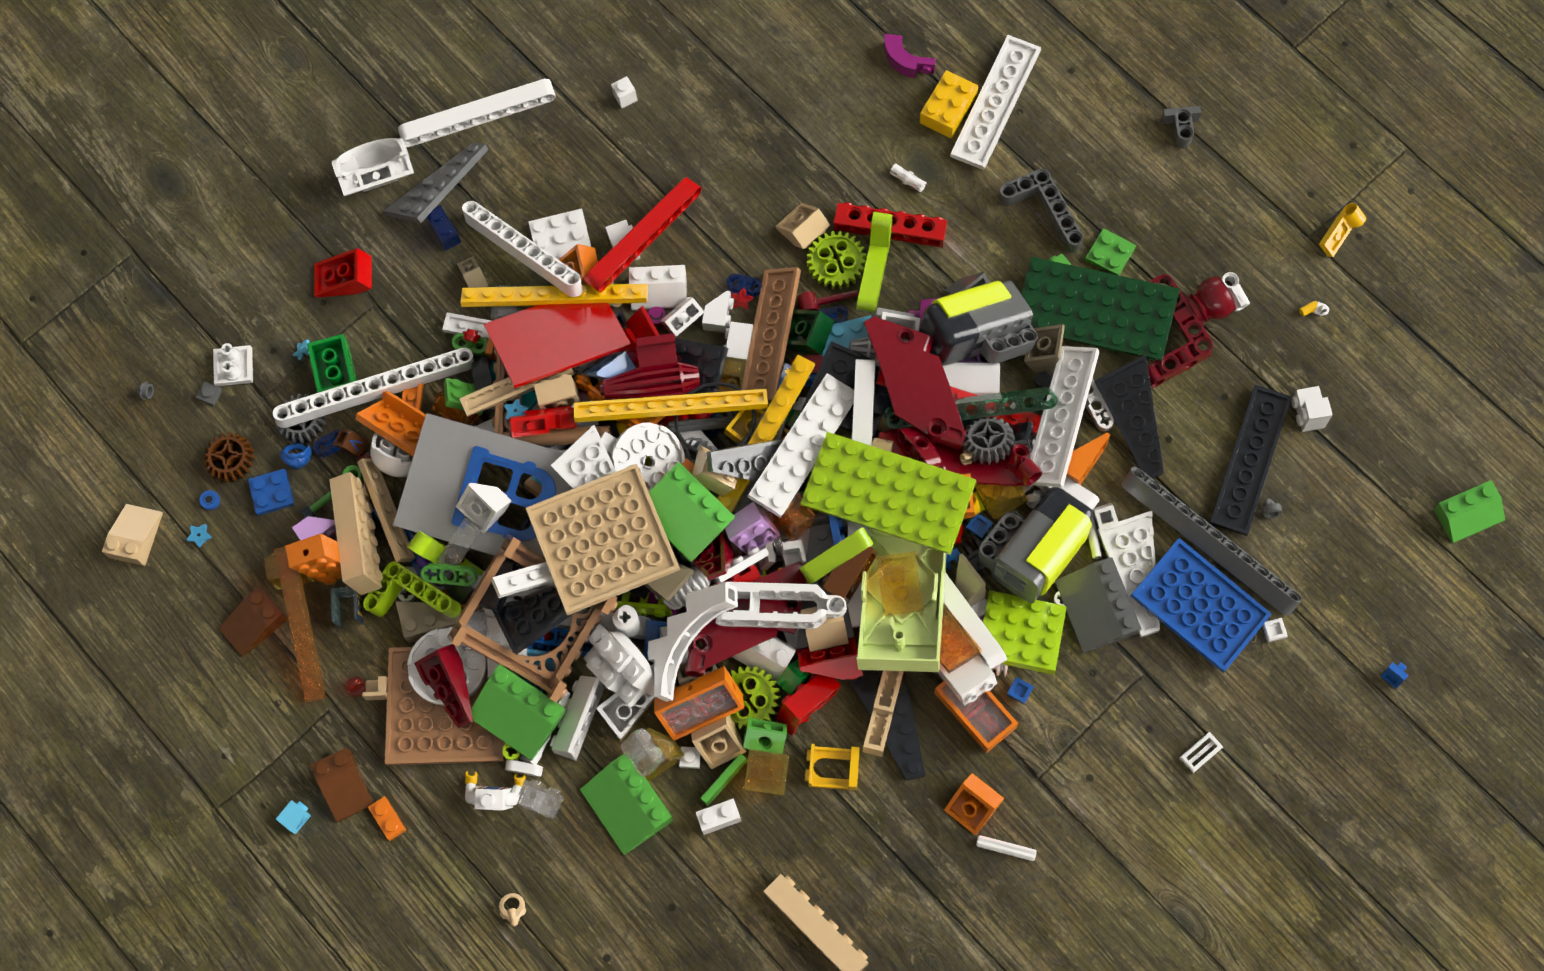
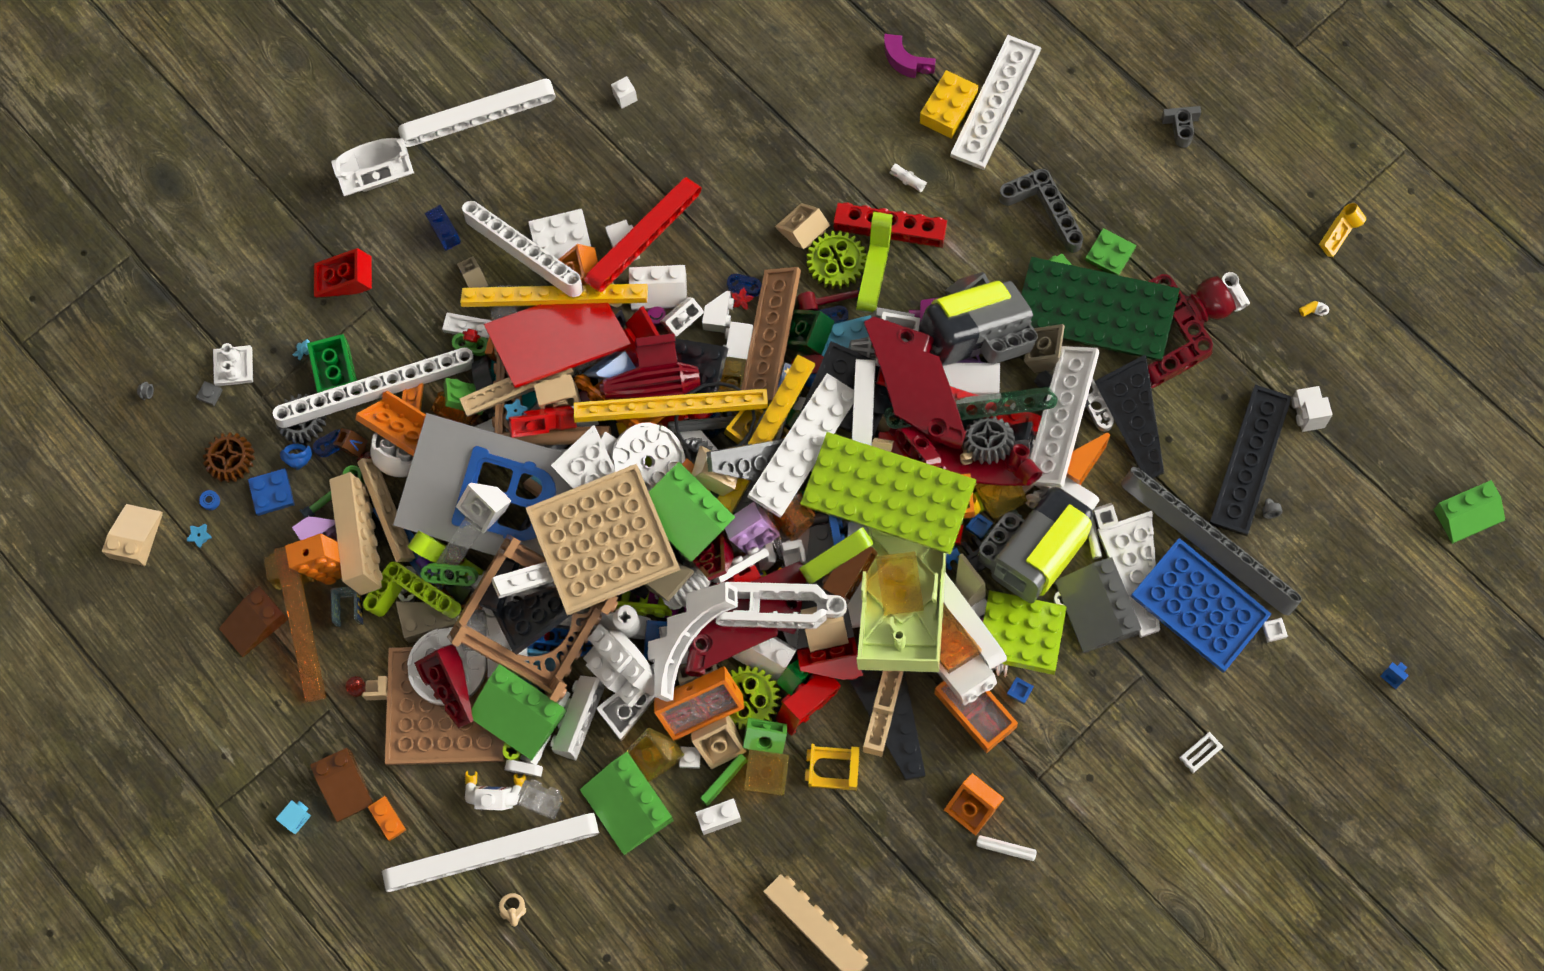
dark grey wing [383,142,489,223] -> none
clear brick [621,728,665,777] -> none
none -> white beam [382,813,599,892]

